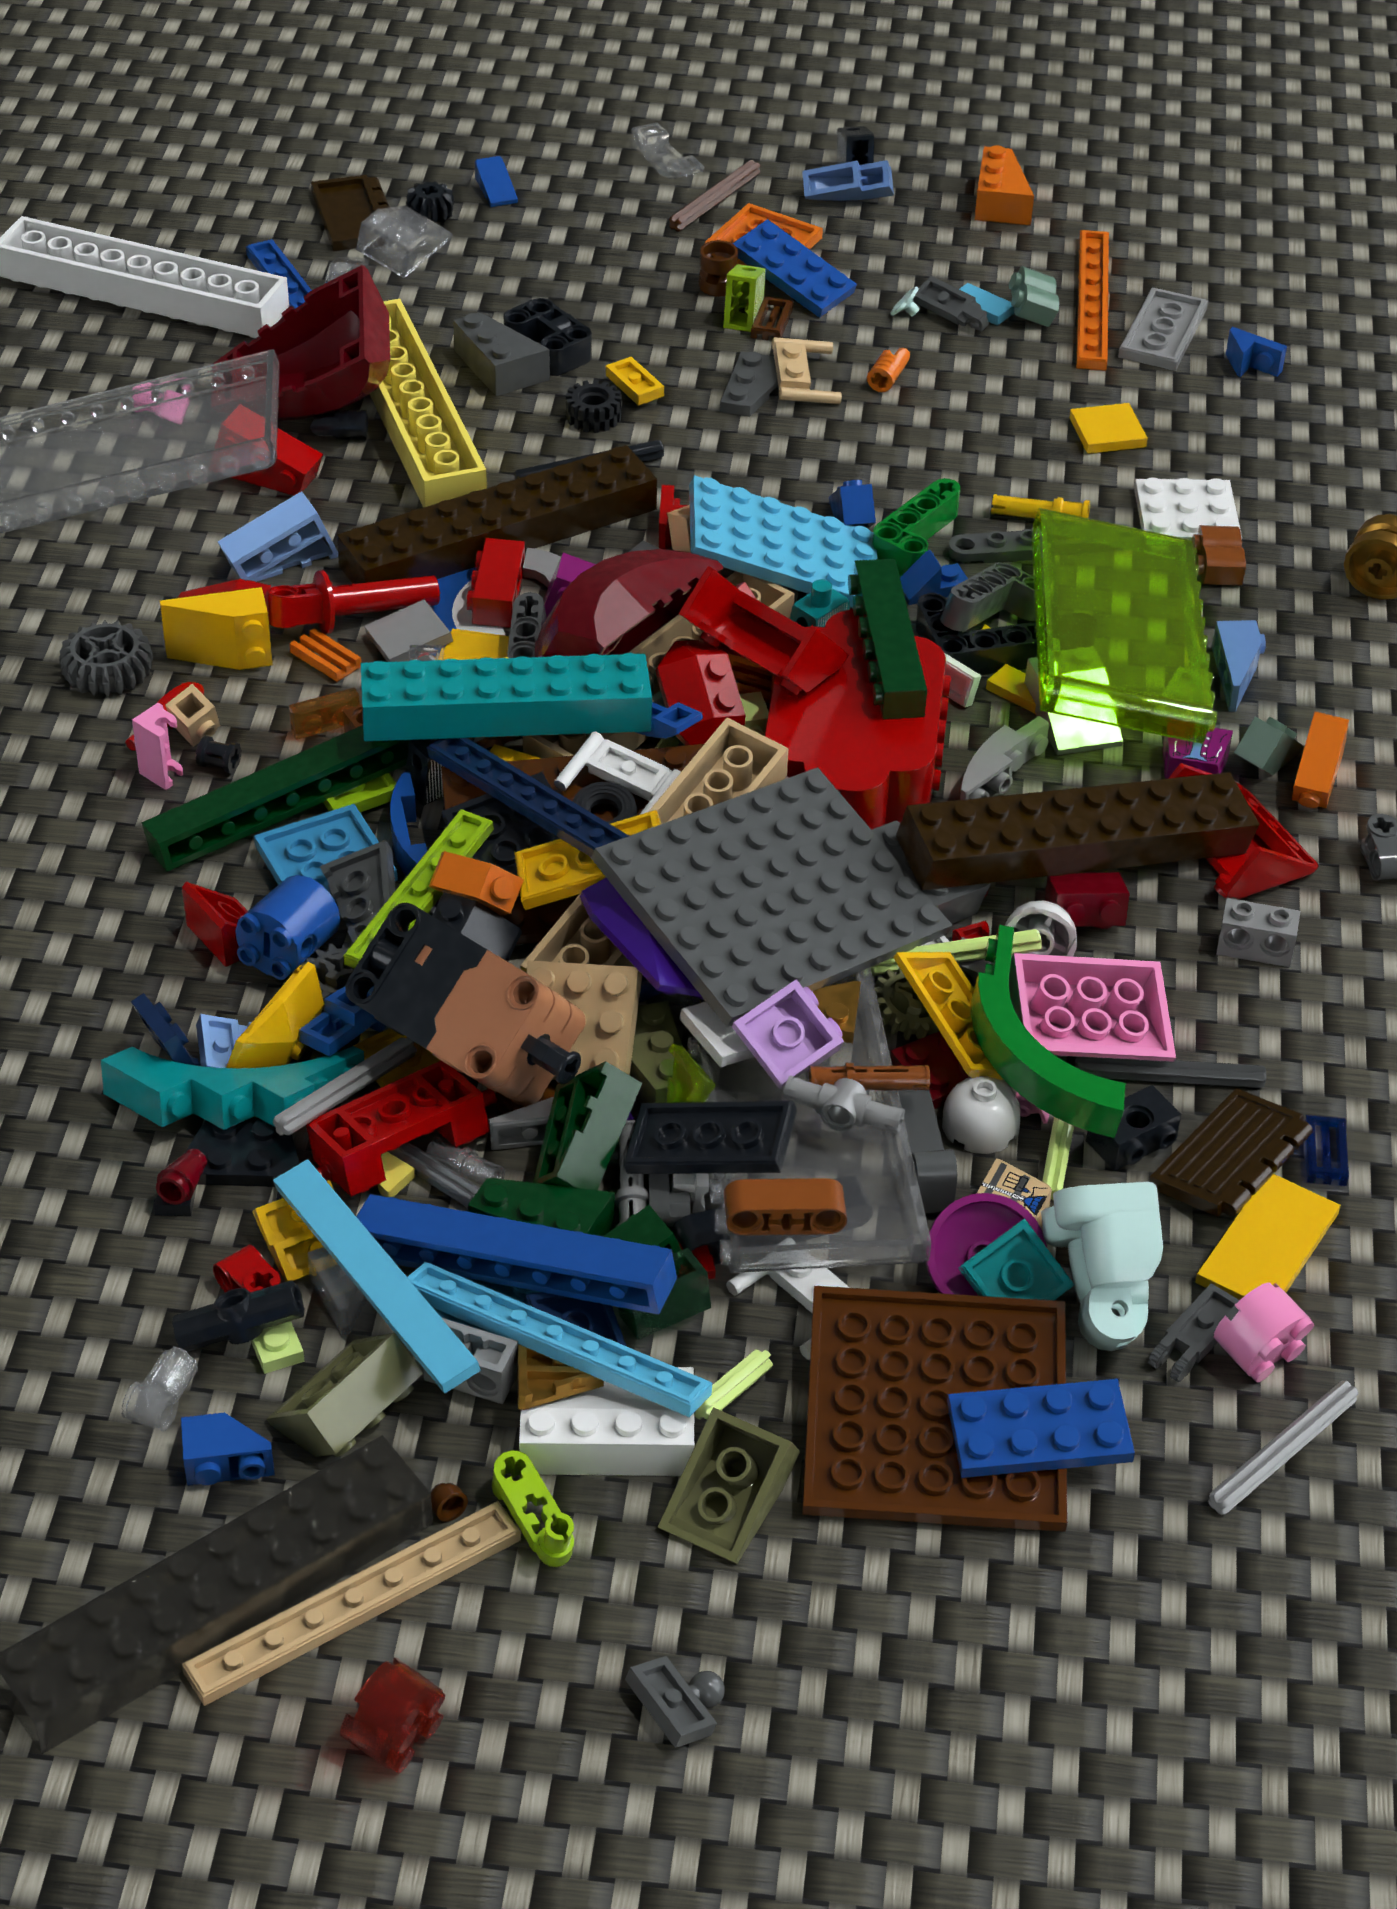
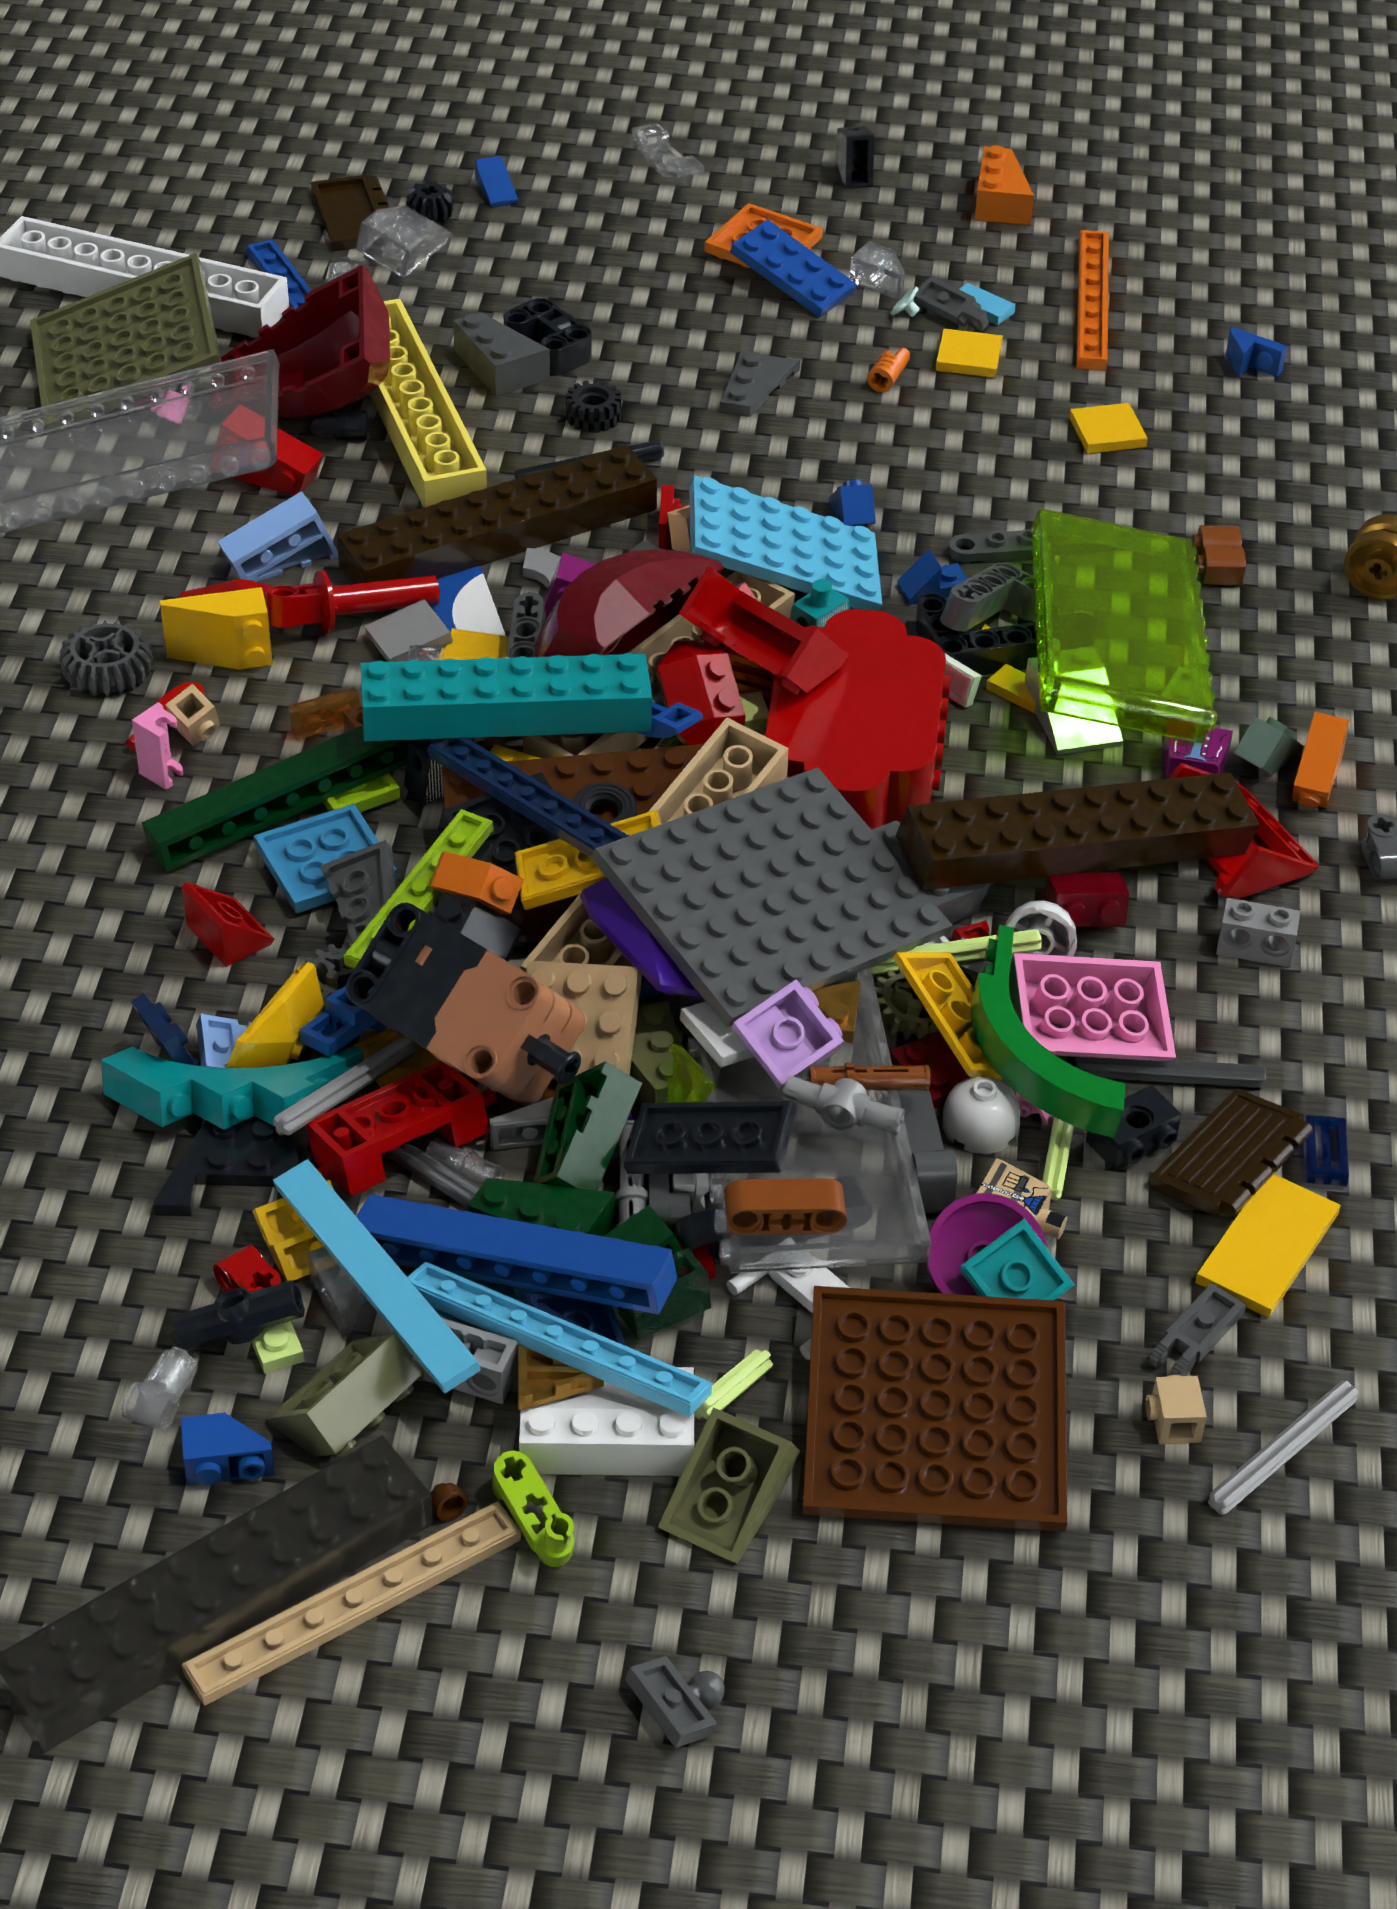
dark red cone [156,1149,207,1205] -> none
black bush [196,735,242,774] -> none
blue cylinder [235,875,341,980] -> none
orange tile [289,628,361,682] -> none
clear red brick [340,1657,445,1774] -> none
light yellow tile [377,1152,415,1197] -> none
blue slope [390,772,427,877] -> none
red brick [467,538,525,628] -> none
white plate [554,732,681,815] -> none
yellow plate [606,357,664,406] -> none
axle [669,160,760,232] -> none
reddish brown wheel [699,240,738,297] -> none
lime torso [723,264,766,332] -> none
reddish brown tile [751,297,793,340] -> none
tan plate [772,337,842,404] -> none
medium blue slope [802,160,894,201] -> none
dark green brick [848,559,927,719] -> none
green beam [872,478,961,576] -> none
blue plate [947,1379,1135,1478] -> none
light grey slope [960,716,1049,800] -> none
yellow pin [991,494,1090,527] -> none
sand green brick [1009,266,1059,327] -> none
light aqua piece [1041,1182,1163,1351] -> none
light grey tile [1118,288,1208,371] -> none
white plate [1134,478,1242,547] -> none
medium blue slope [1212,620,1266,712] -> none
bright pink brick [1214,1282,1314,1383] -> none
none -> olive plate [30,253,222,434]
none -> clear slope [850,241,905,300]
none -> yellow tile [936,329,1003,378]
none -> tan brick [1145,1375,1207,1444]

